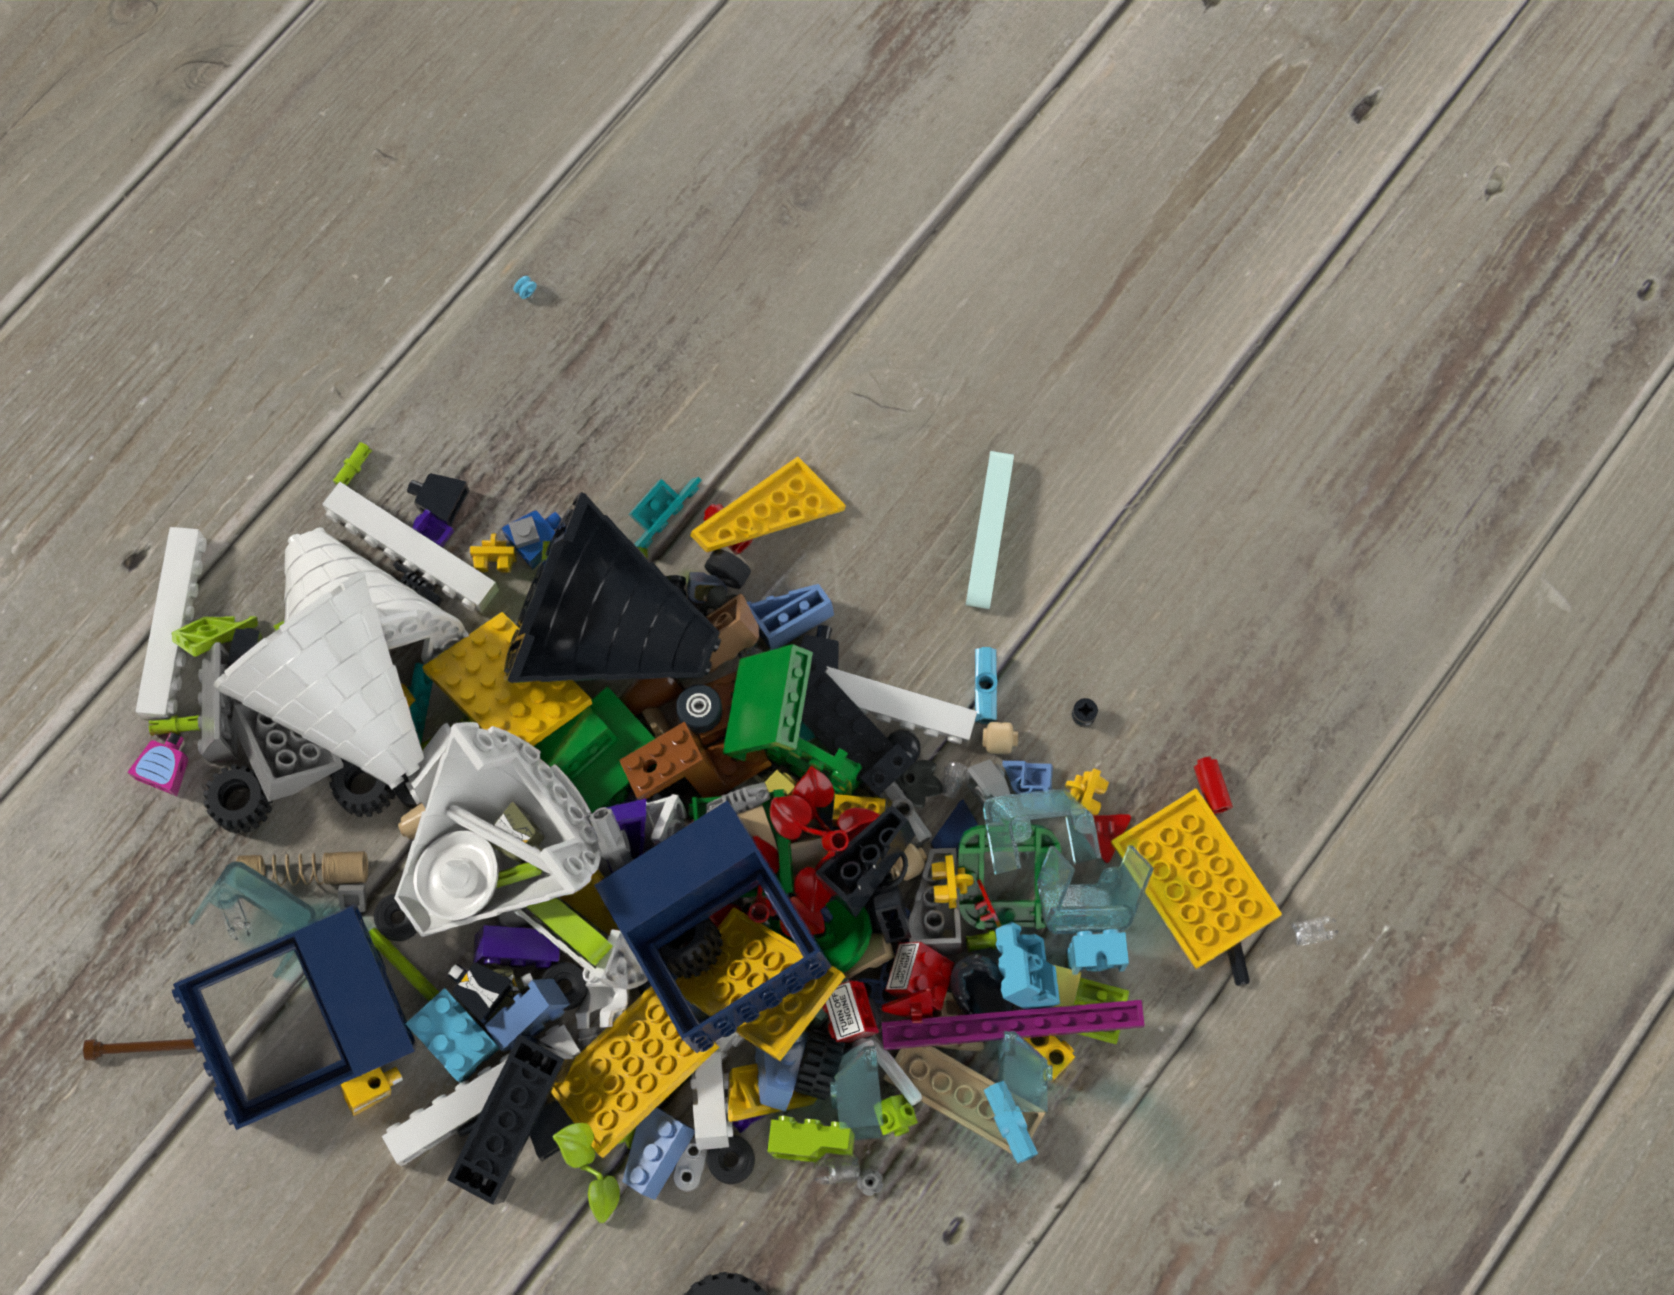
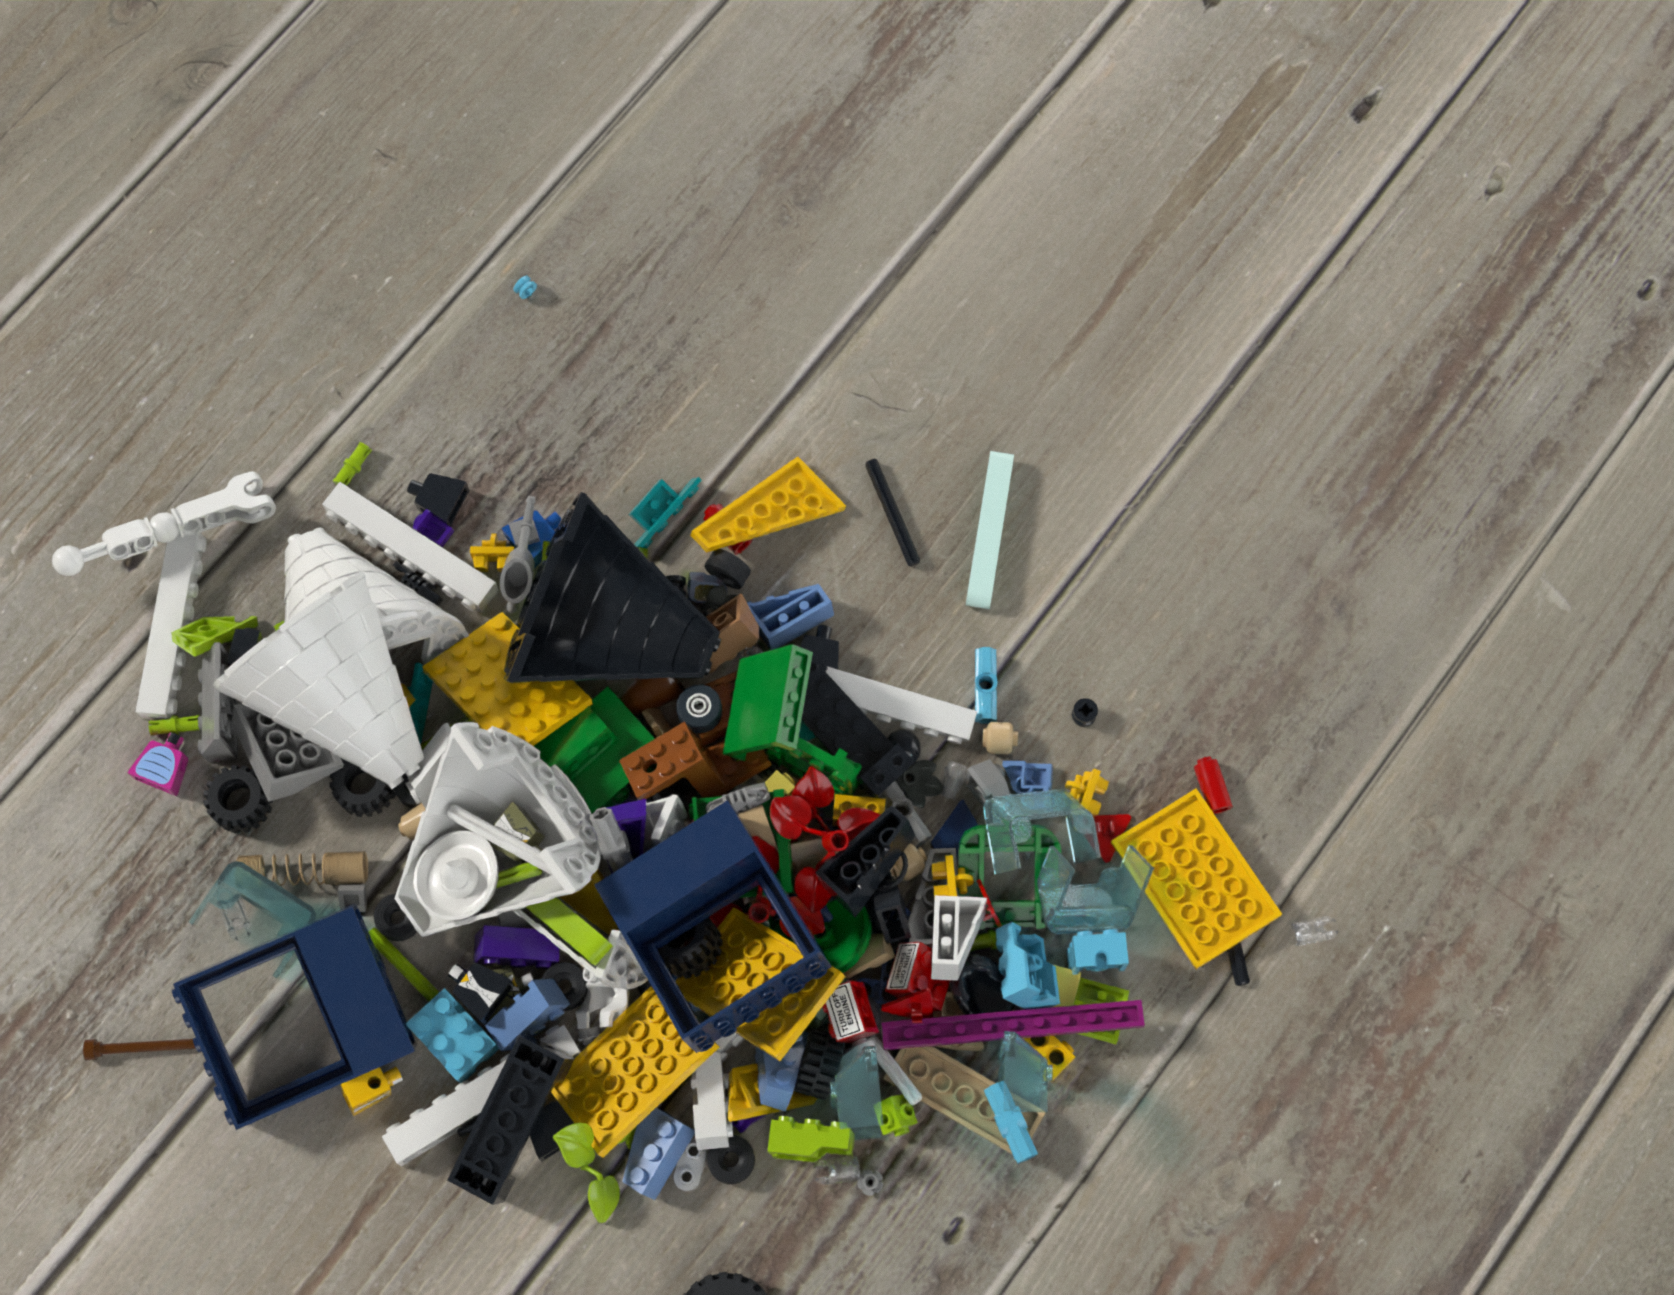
none -> white piece [52,472,276,576]
none -> light grey piece [500,496,536,613]
none -> black axle [865,458,920,567]
none -> white wedge [931,895,987,980]

